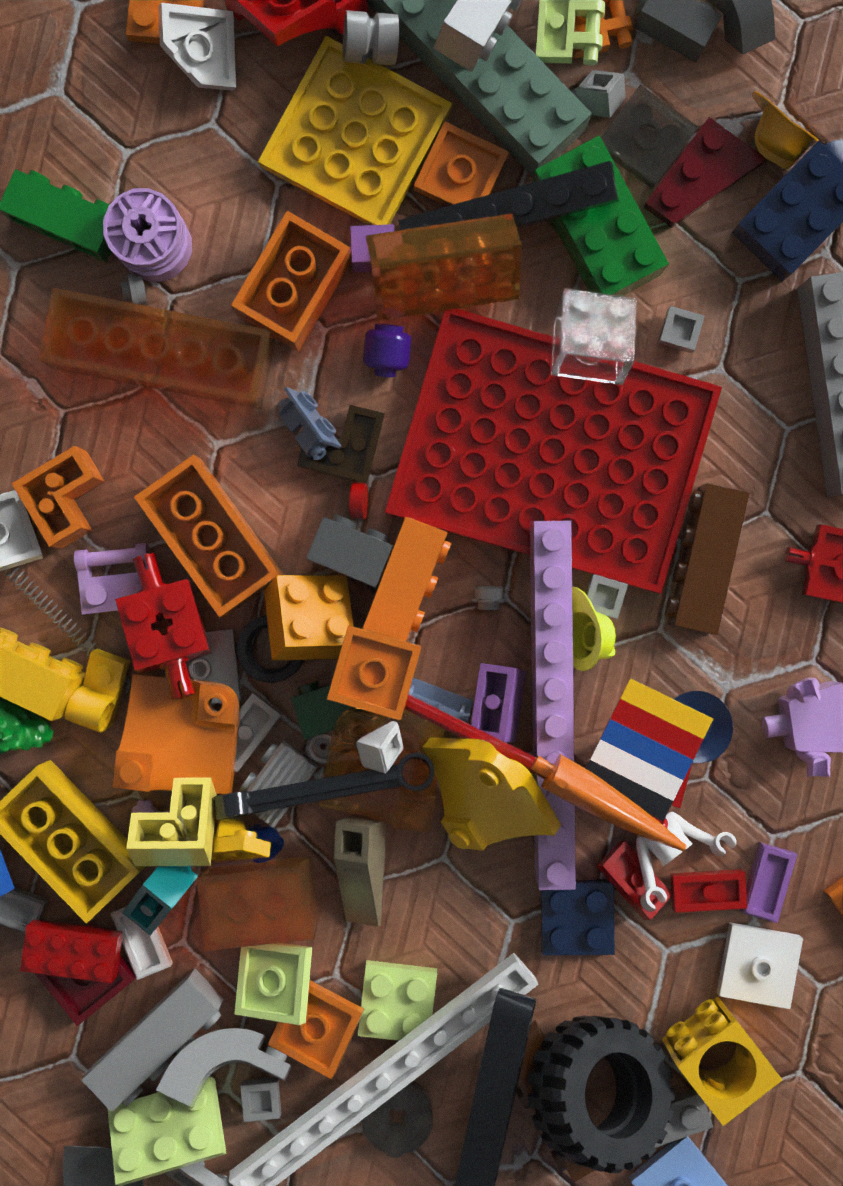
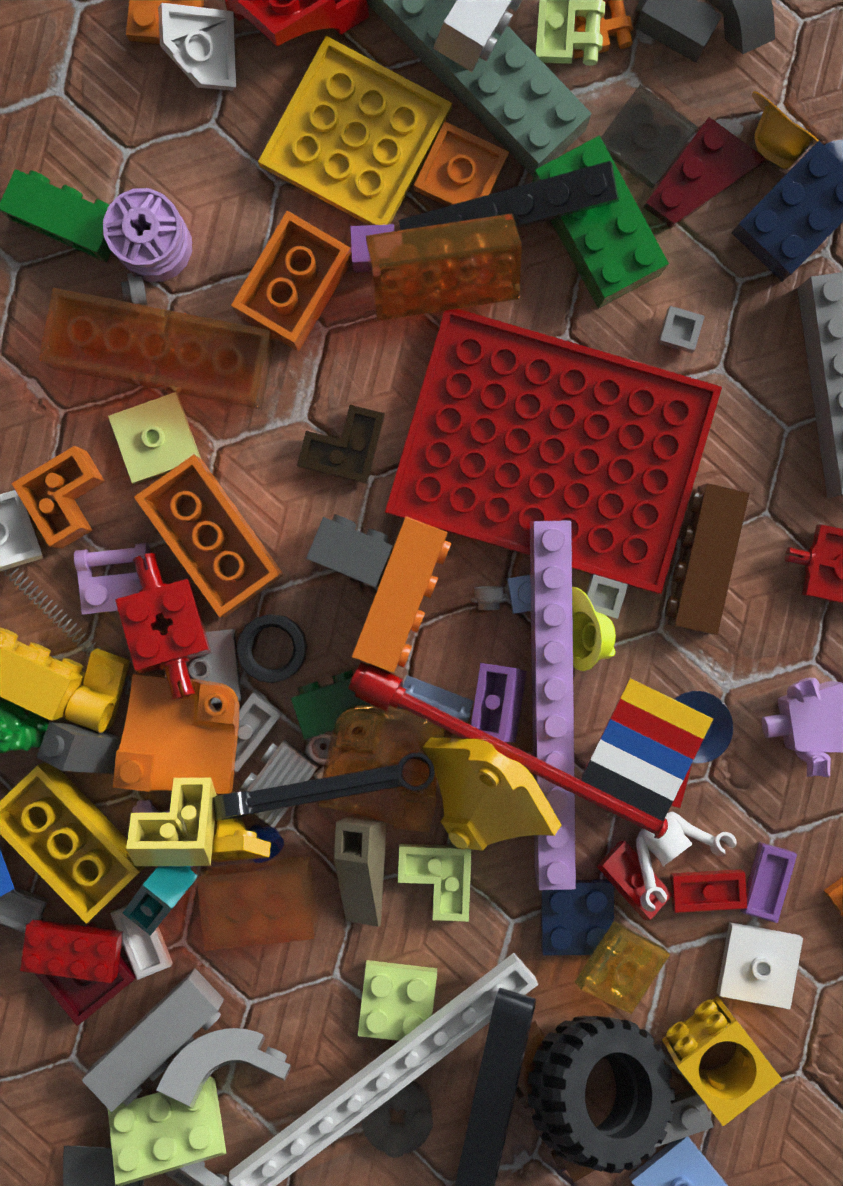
yellowish green plate [234,938,312,1025] -> none
light grey plate [240,1077,282,1122] -> none
light orange brick [264,575,354,661] -> none
orange plate [268,980,365,1079] -> none
sand blue hinge [278,387,342,460] -> none
orange plate [327,625,422,720] -> none
light grey wheel [343,10,399,66] -> none
red tile [348,483,369,519] -> none
white slope [356,721,404,774] -> none
dark purple head [363,323,411,377] -> none
orange piece [531,754,686,851] -> none
clear brick [551,288,637,385] -> none
light grey slope [576,70,625,118] -> none
none -> dark grey brick [37,722,122,774]
none -> yellowish green plate [108,392,201,484]
none -> yellowish green plate [398,844,471,922]
none -> light blue plate [507,575,531,614]
none -> clear yellow plate [575,921,670,1014]

